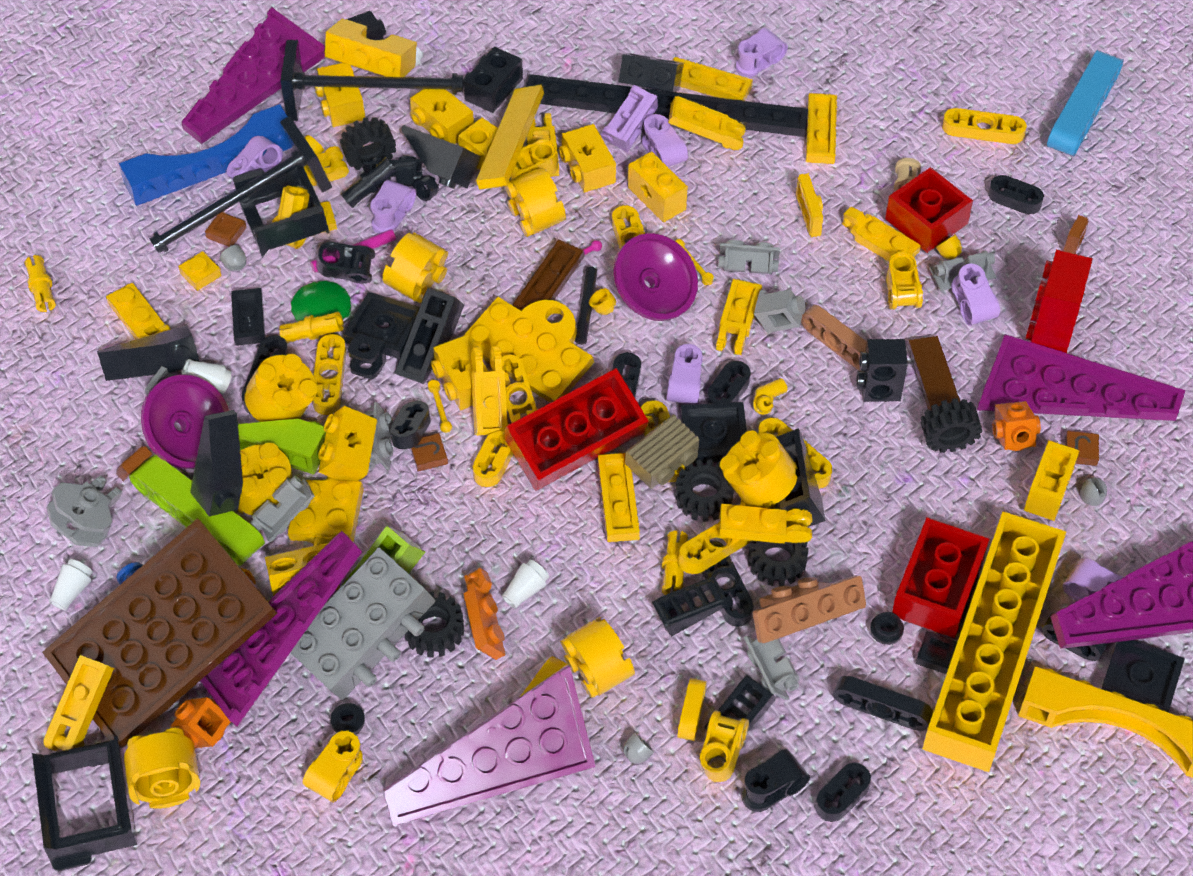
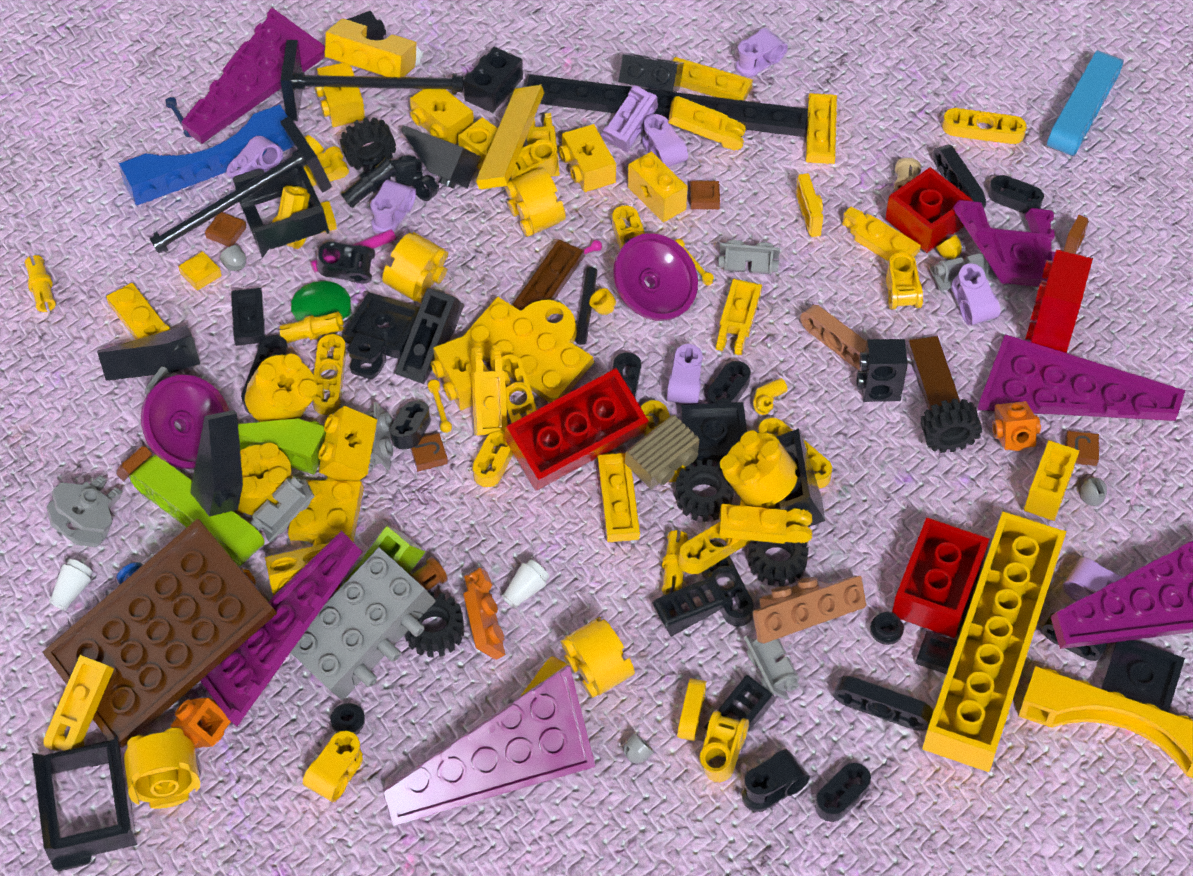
white cone [182,359,231,394] -> none
light grey brick [754,289,806,333] -> none
none -> dark blue hinge [165,97,192,138]
none -> dark orange bush [408,557,448,591]
none -> dark orange tile [690,181,720,209]
none -> black beam [933,144,986,209]
none -> magenta wing [953,200,1055,287]

